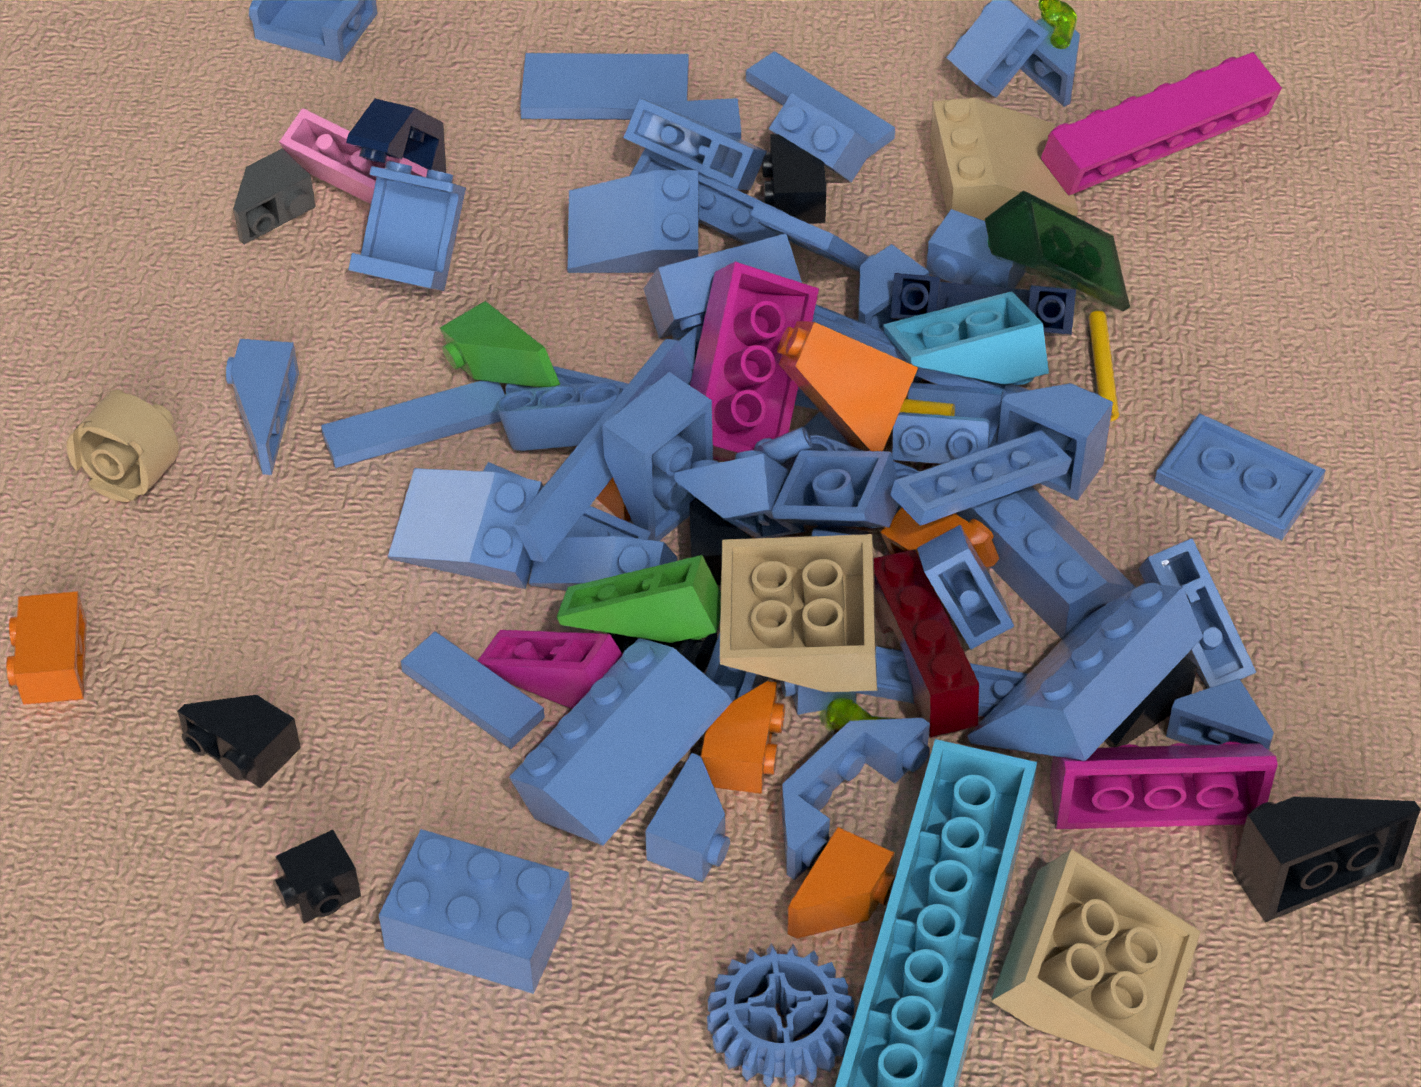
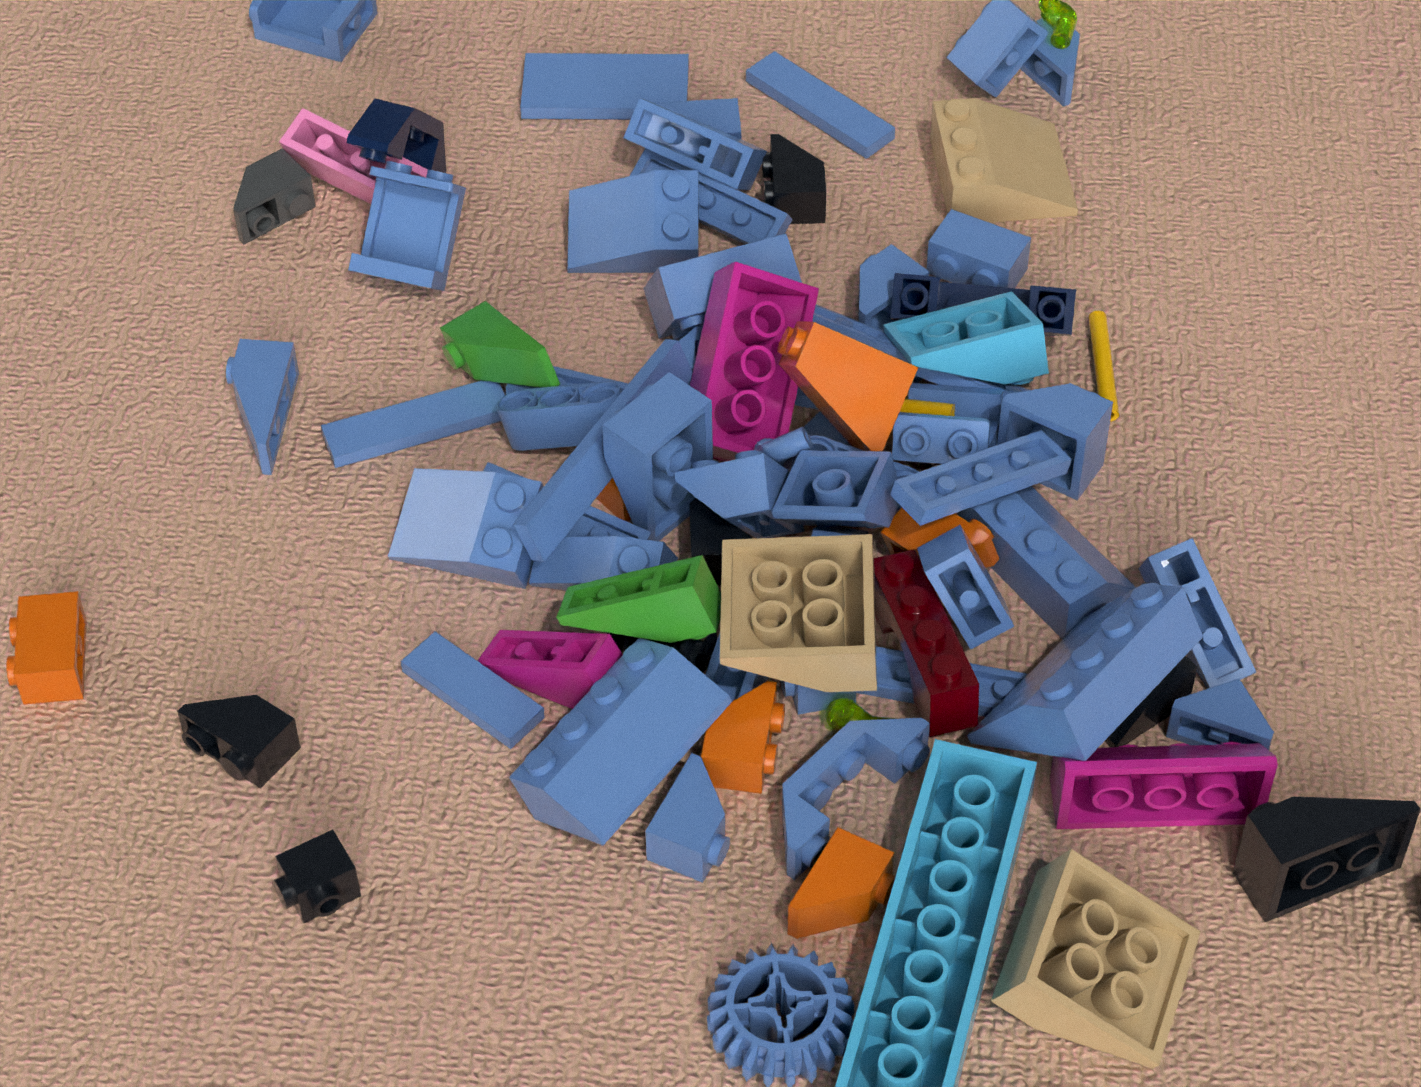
tan brick [66,390,178,502] -> none
medium blue brick [379,829,572,994] -> none
medium blue tile [750,201,869,272] -> none
medium blue brick [769,93,874,183] -> none
clear green slope [985,190,1130,312] -> none
dark pink brick [1041,52,1282,196] -> none
medium blue tile [1155,413,1326,541] -> none

